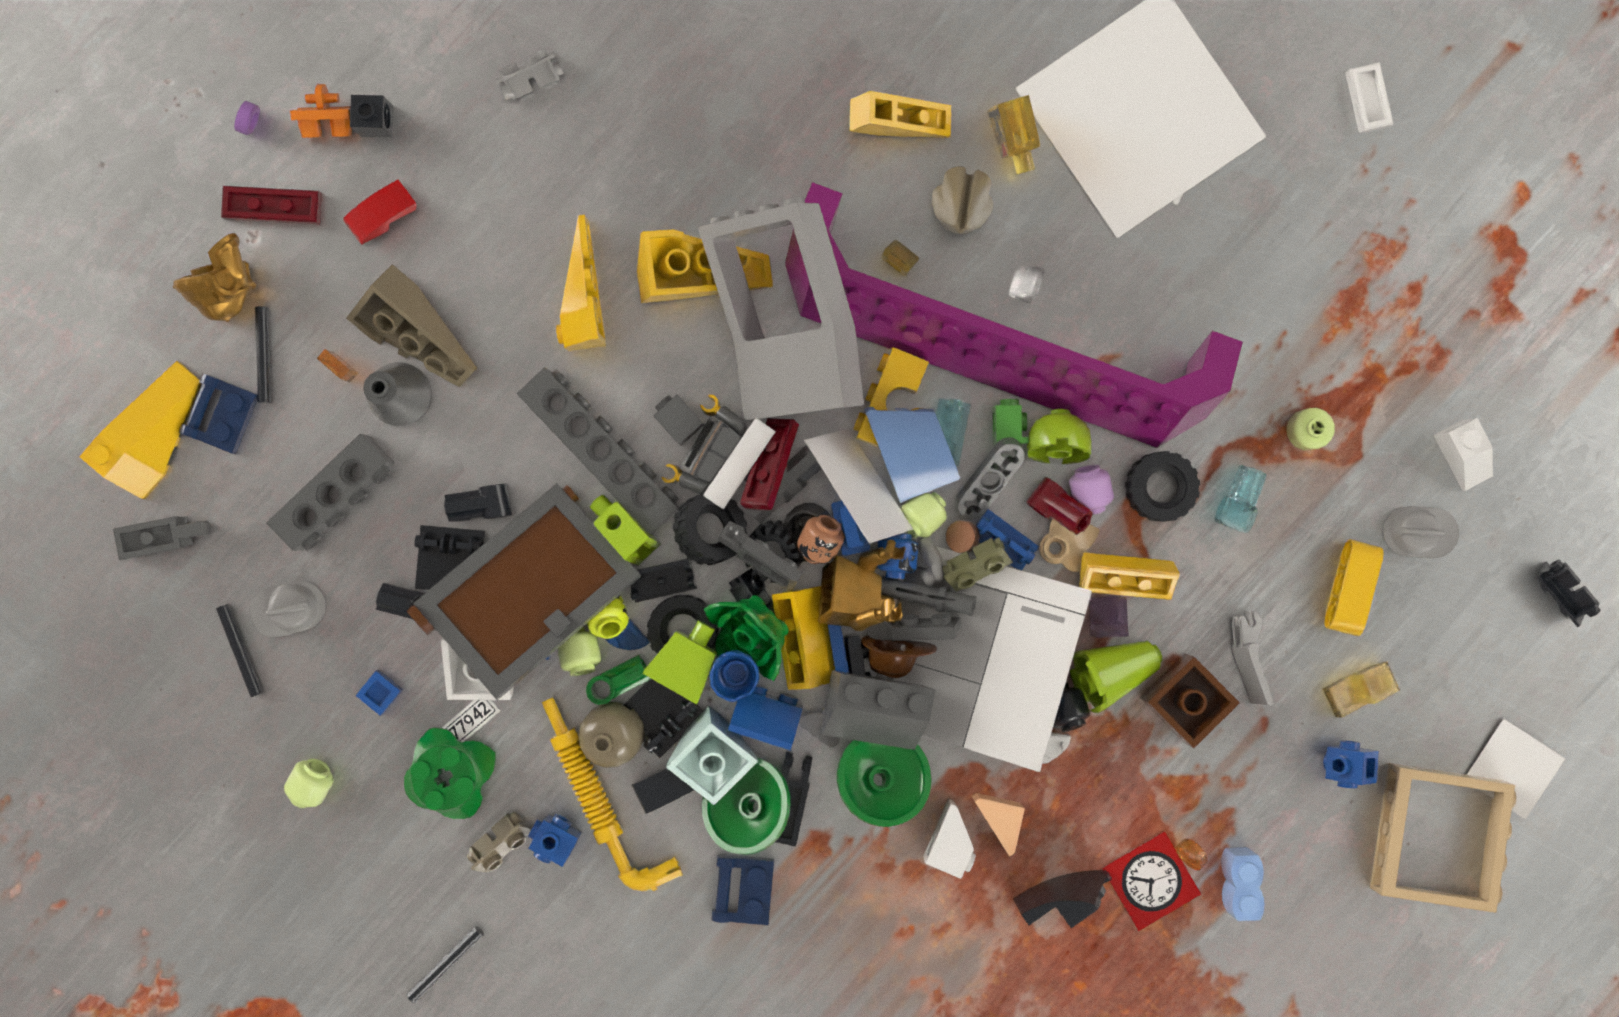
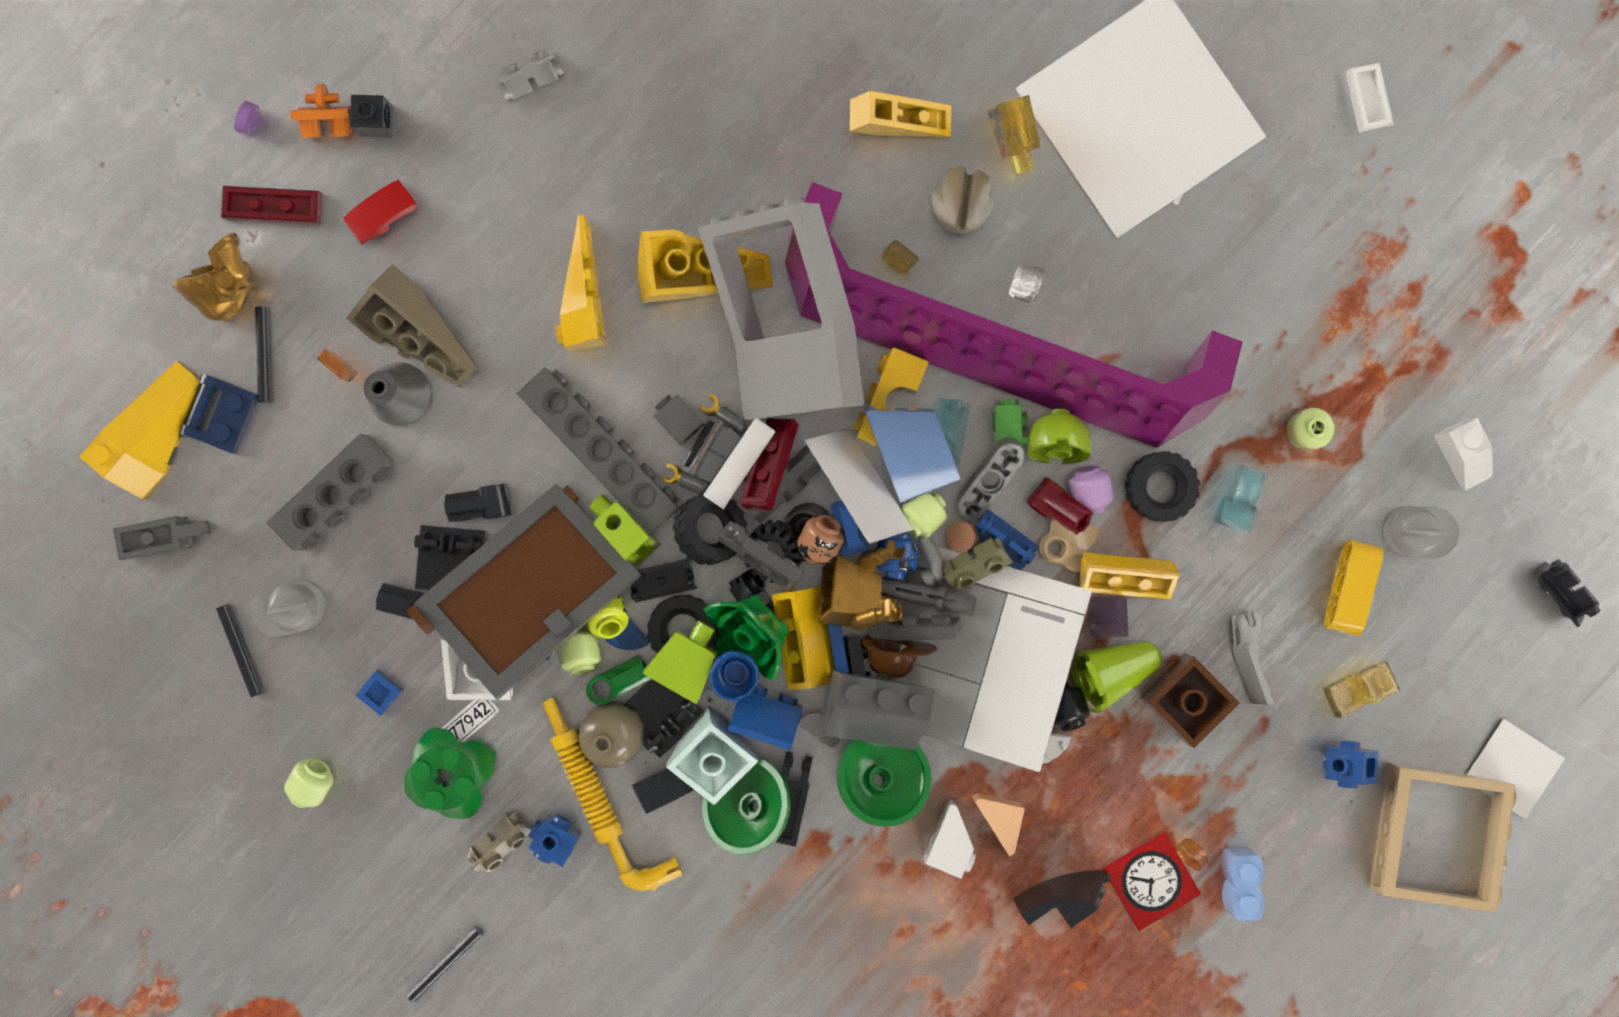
dark blue plate [711,854,774,925] -> none

